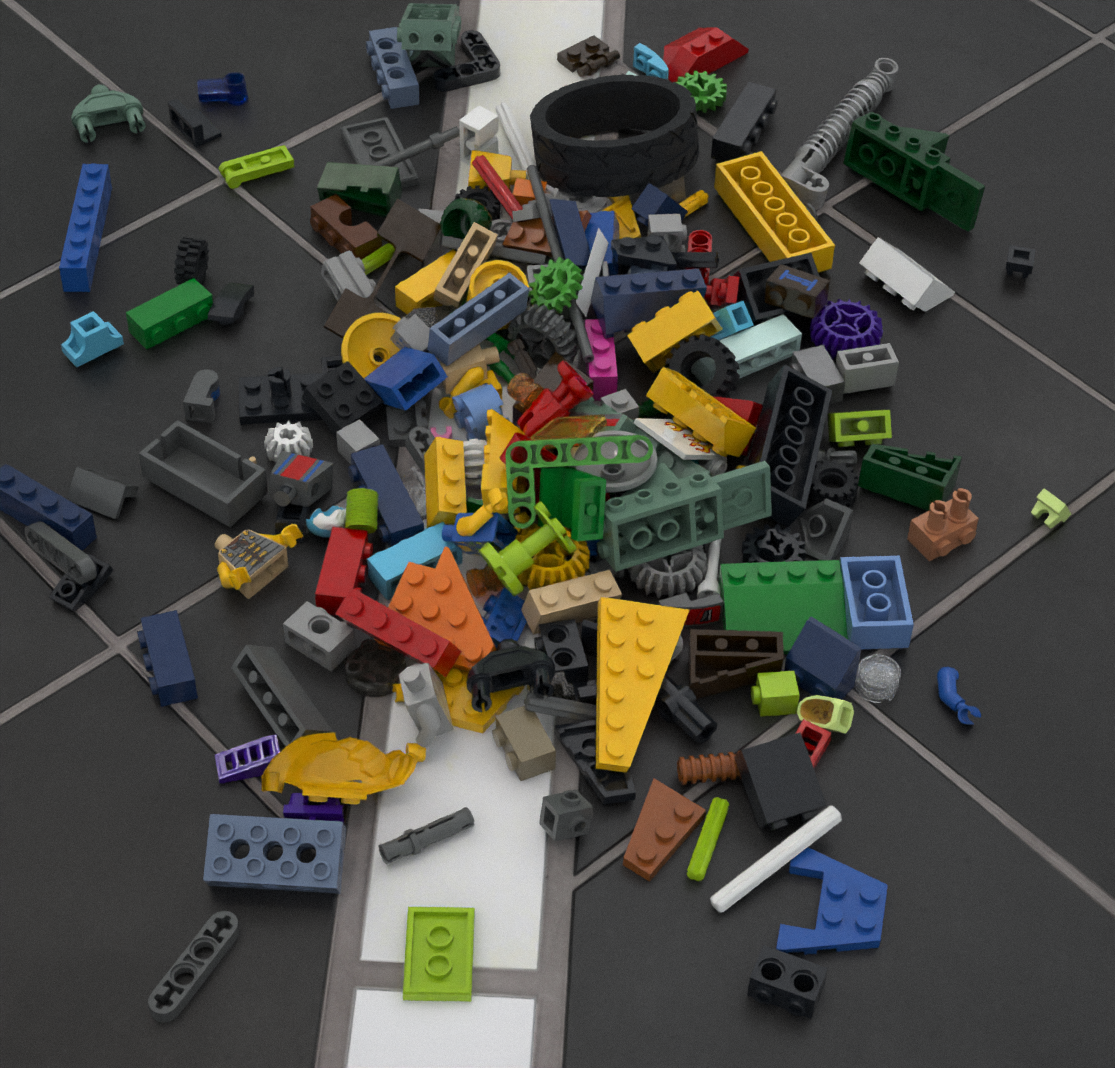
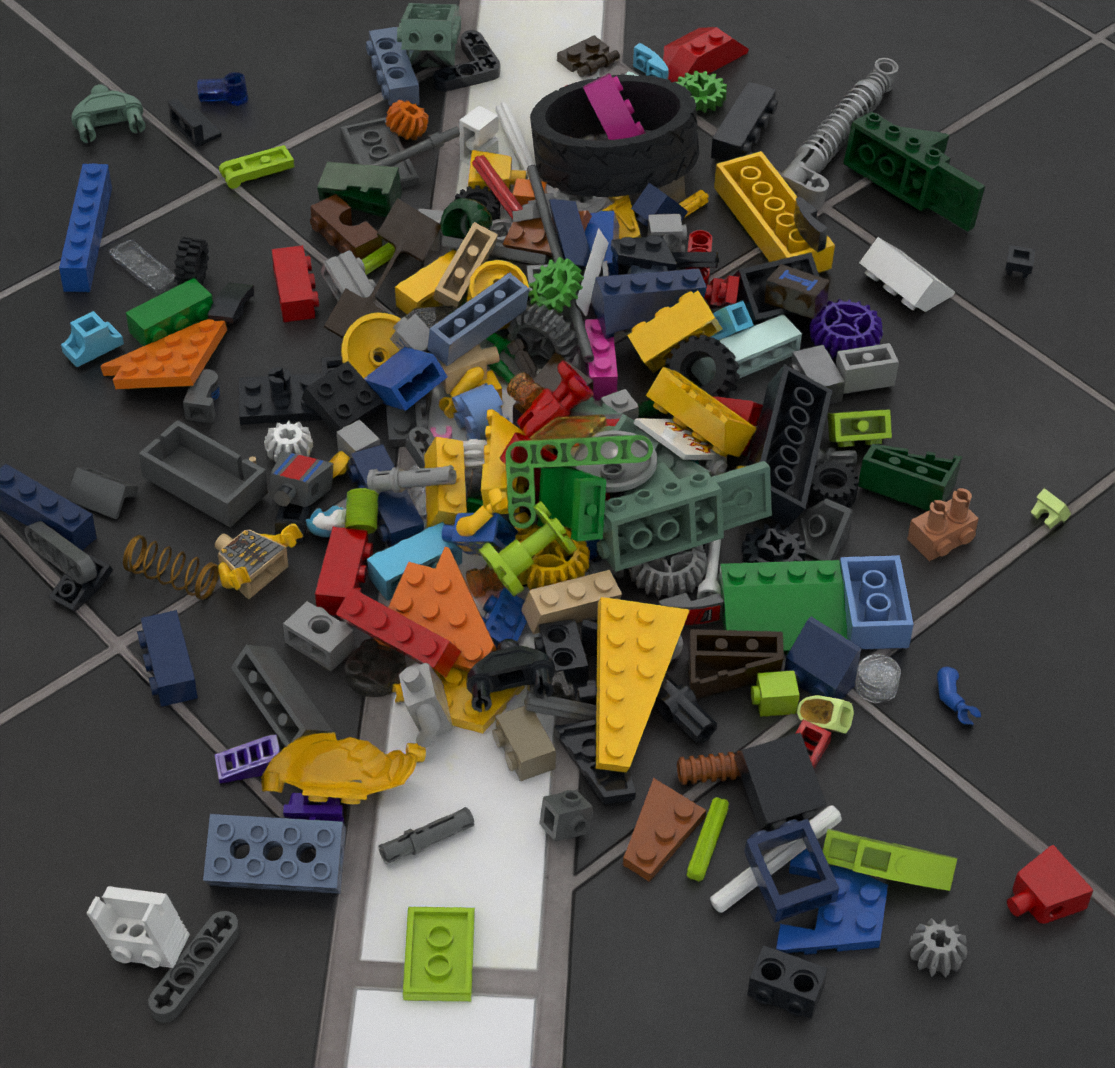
none -> white piece [87,886,190,968]
none -> orange wing [100,319,227,389]
none -> clear tile [109,238,178,296]
none -> pearl gold piece [123,535,218,600]
none -> red brick [271,245,319,322]
none -> yellow tile [329,451,350,478]
none -> light grey pin [367,465,457,494]
none -> orange gear [385,100,429,140]
none -> black tile [468,469,482,499]
none -> dark pink brick [583,73,645,140]
none -> dark blue window [744,819,839,923]
none -> black slope [794,196,828,253]
none -> lime slope [823,829,957,891]
none -> light grey gear [909,918,968,978]
none -> red torso [1007,845,1093,924]

